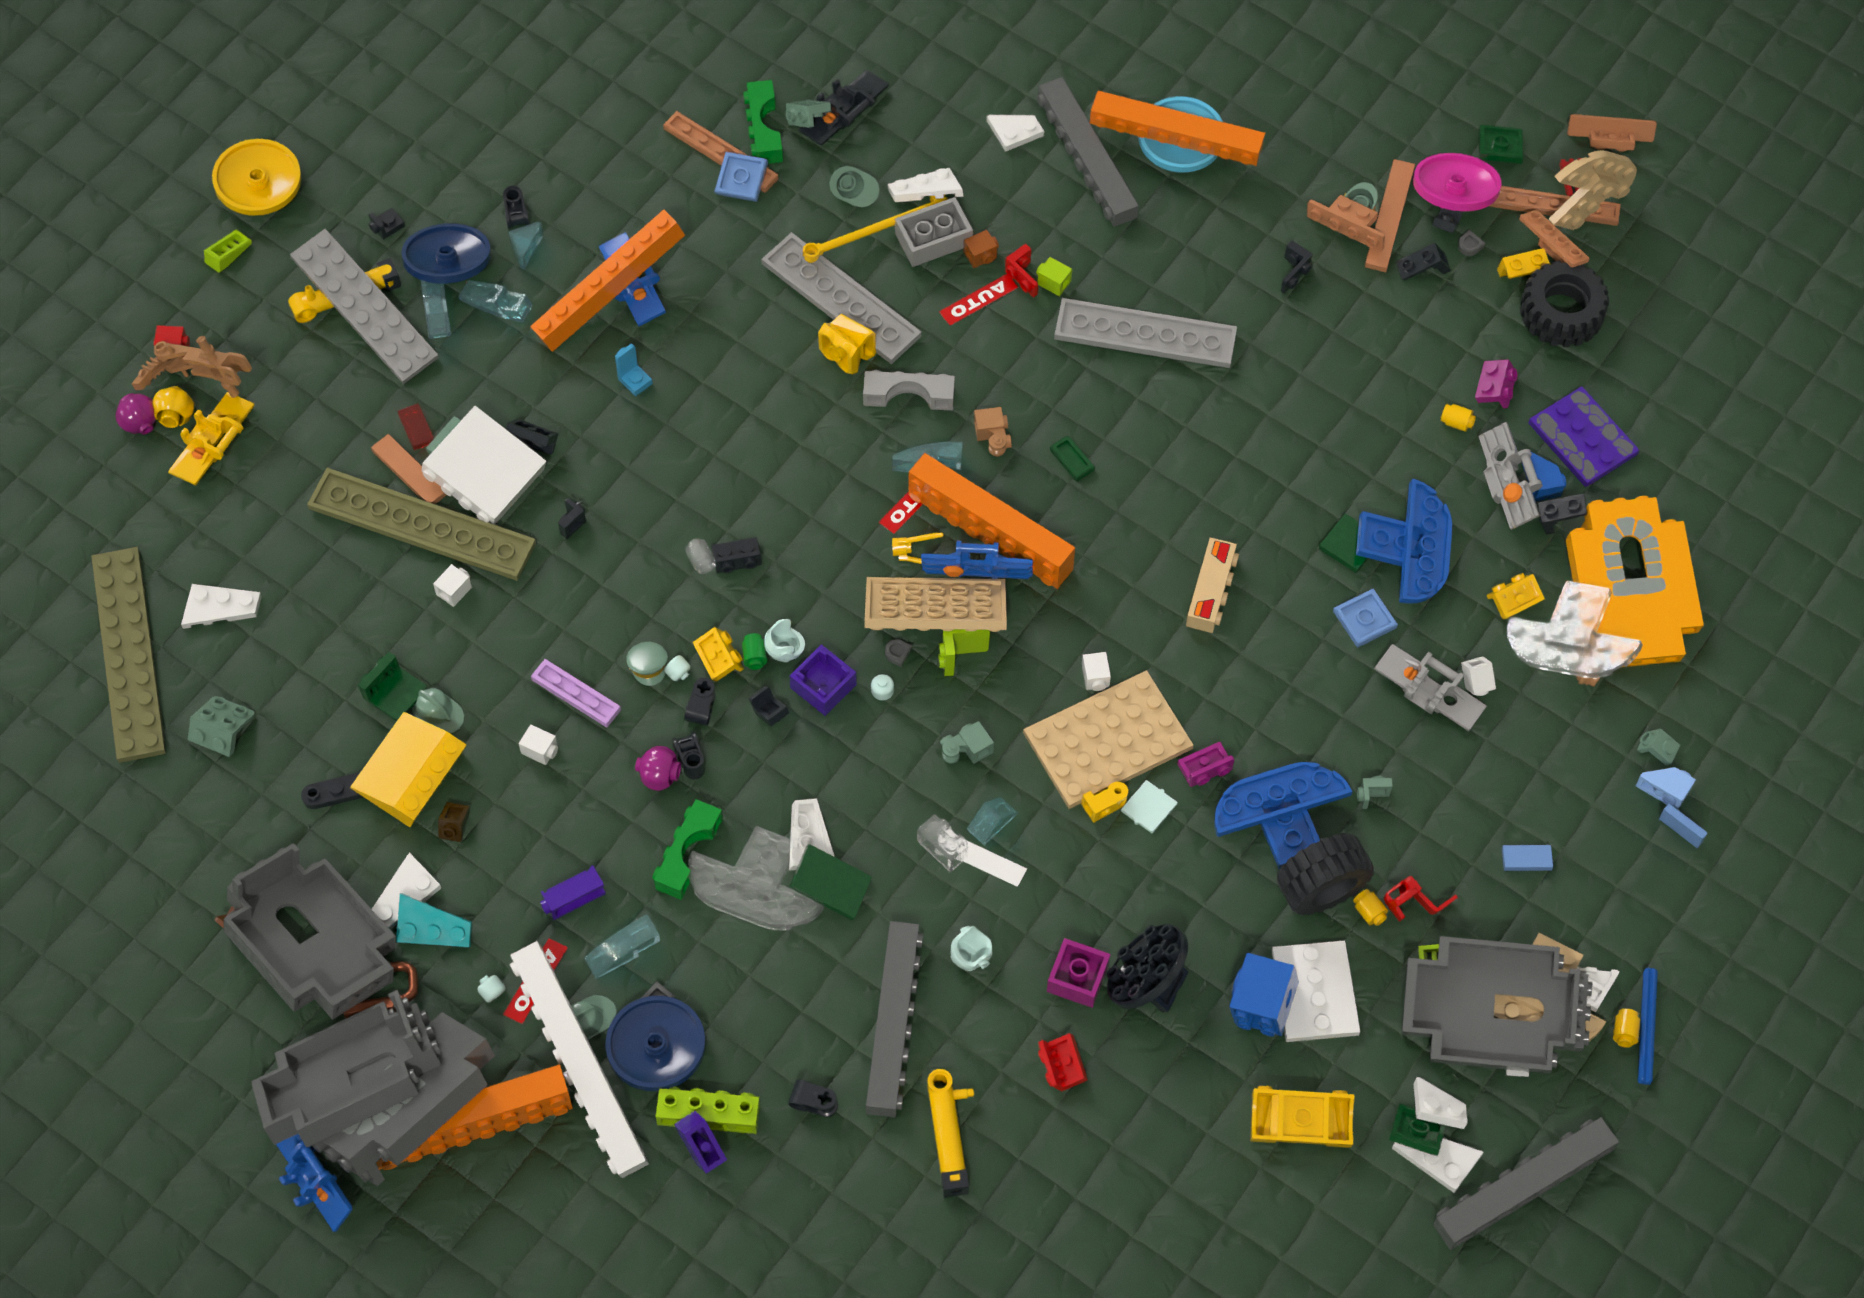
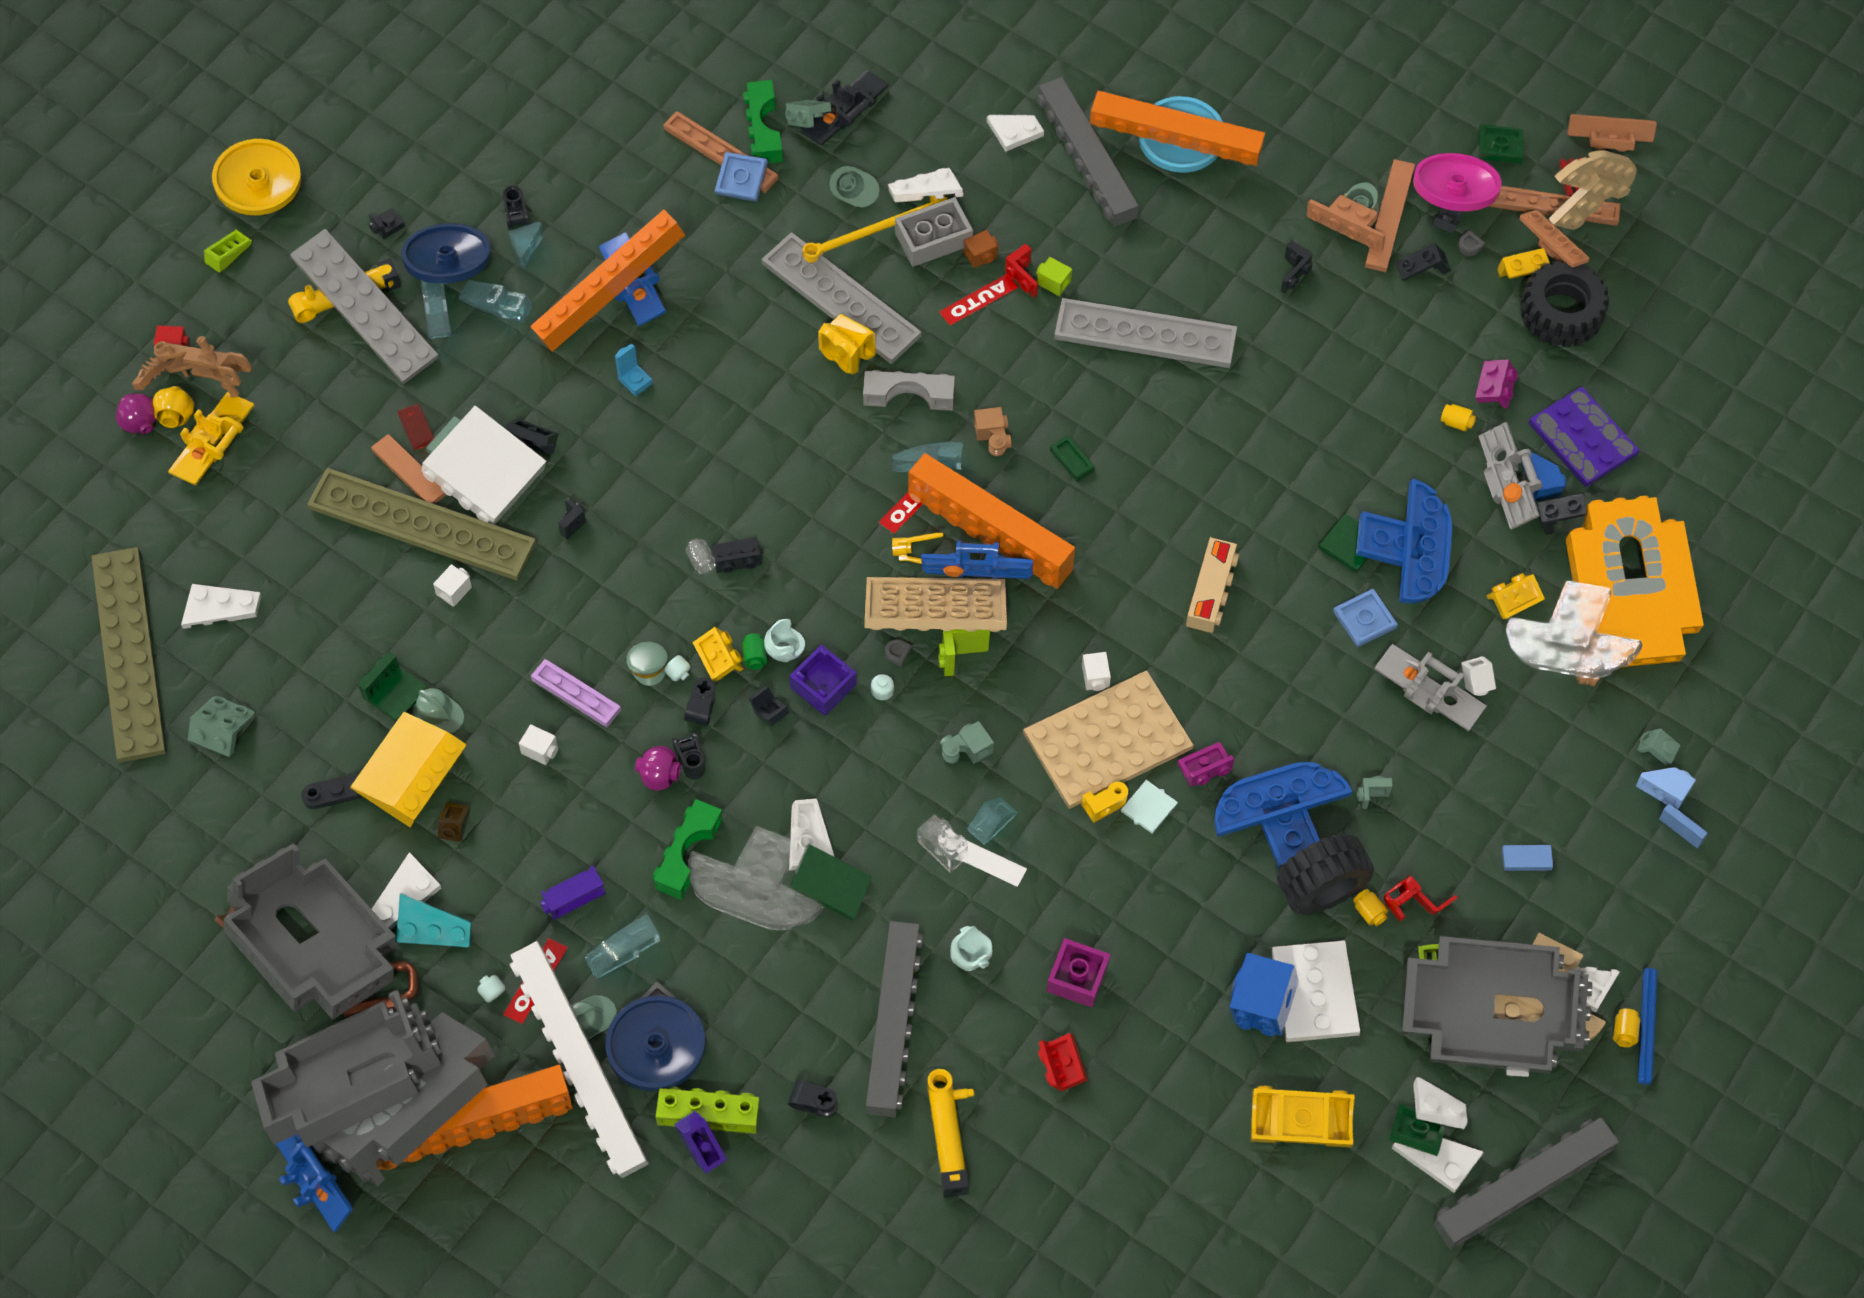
black bracket [1107,924,1189,1012] -> none

